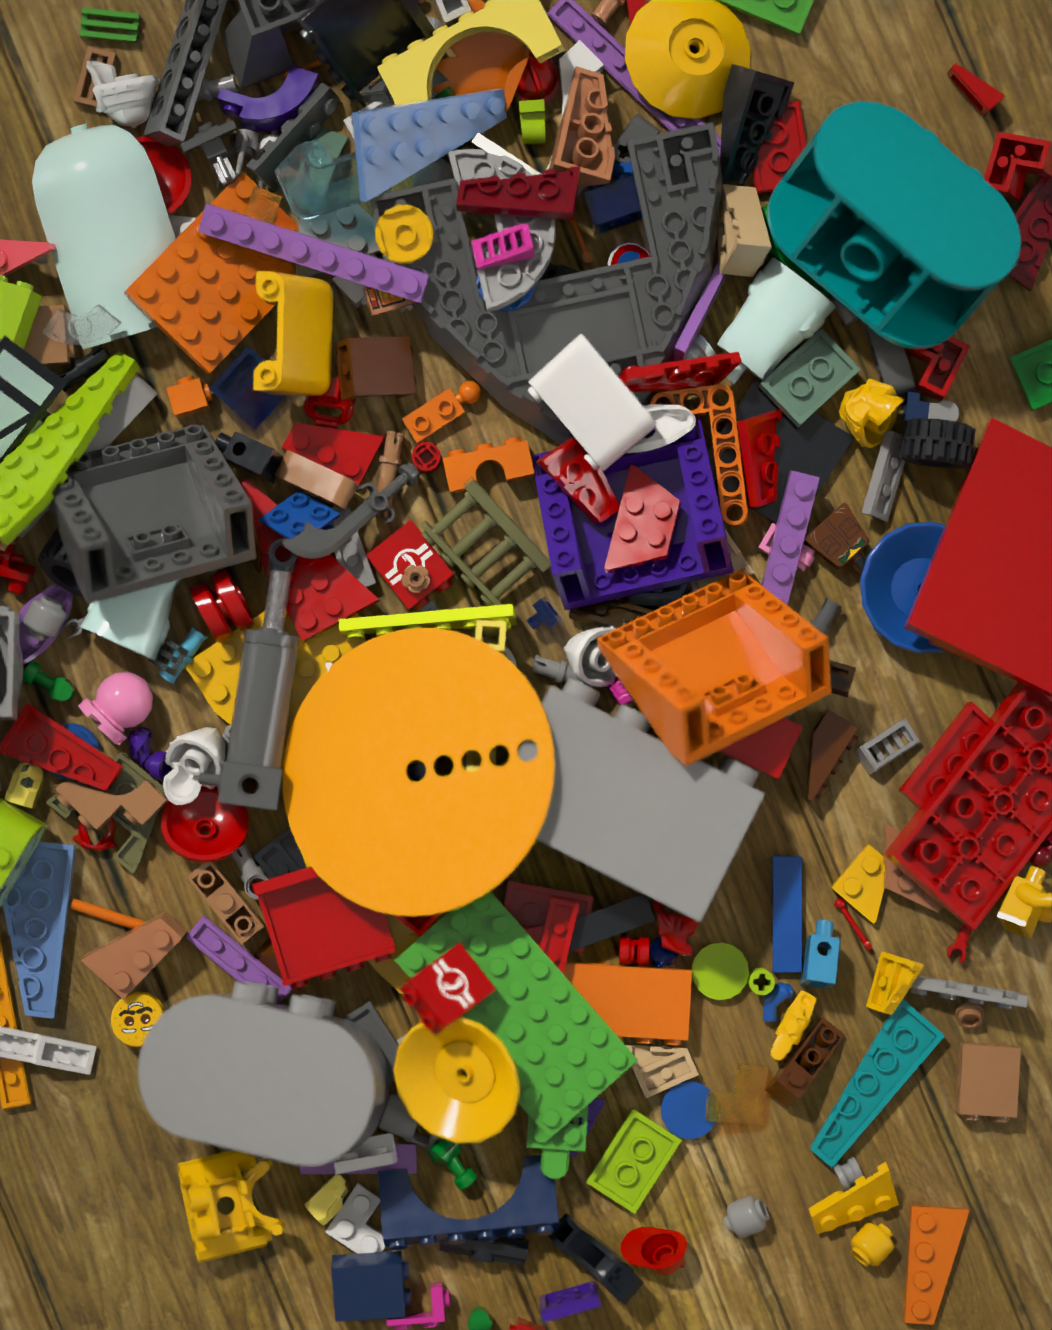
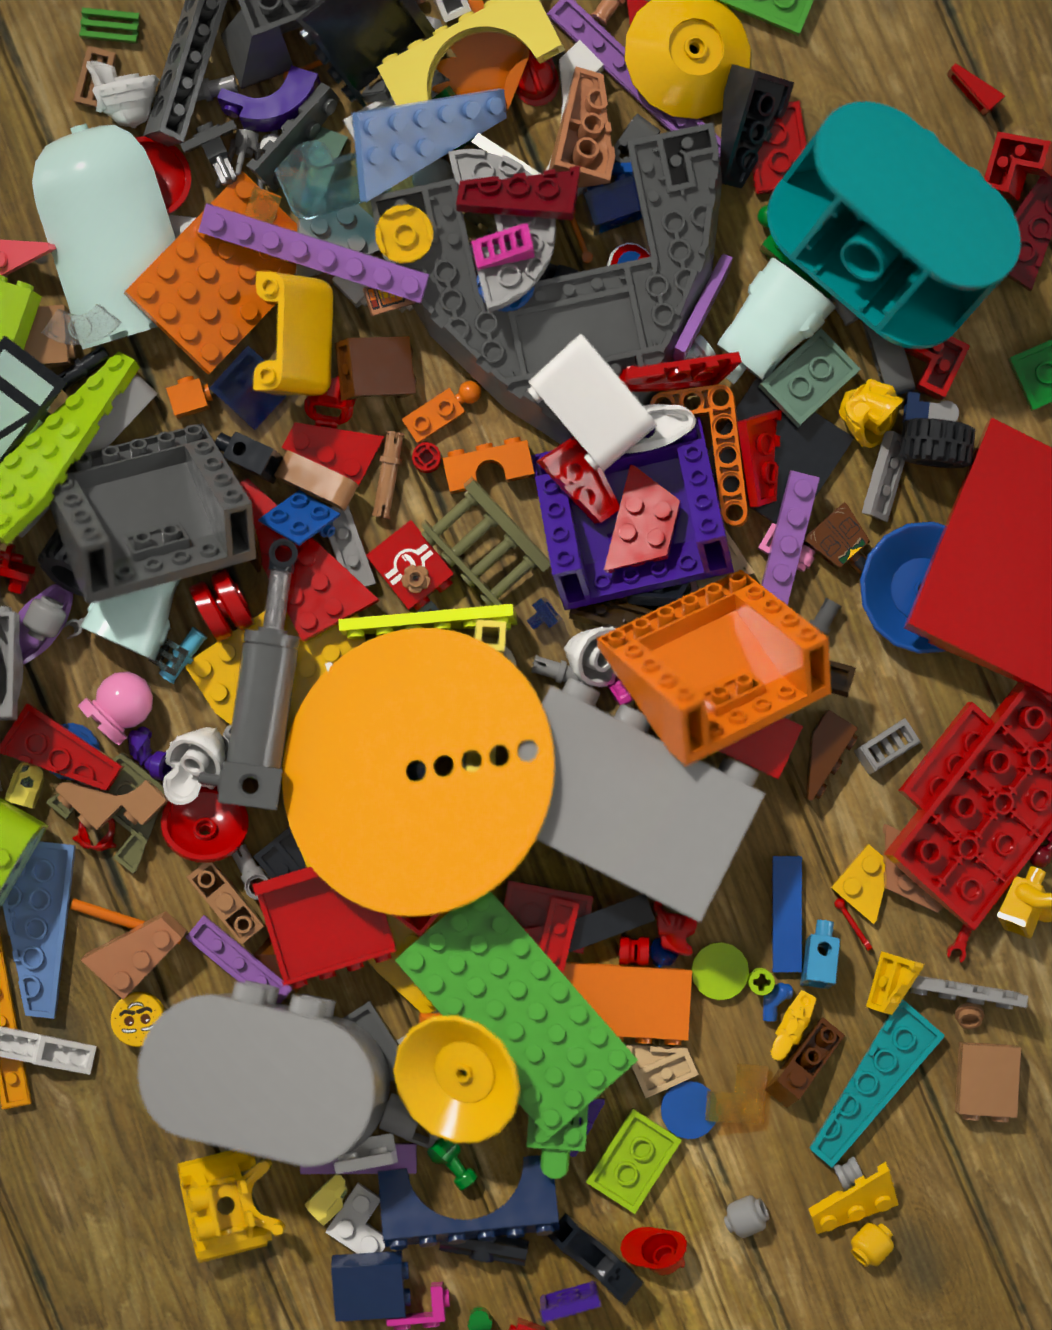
green leg [23,660,76,702] -> none
dark grey sword [282,463,420,558] -> none
red panel [399,942,496,1036] -> none
lime leg [518,99,546,145] -> none
tan wedge [717,184,772,277] -> none
orange wing [903,1204,970,1325] -> none

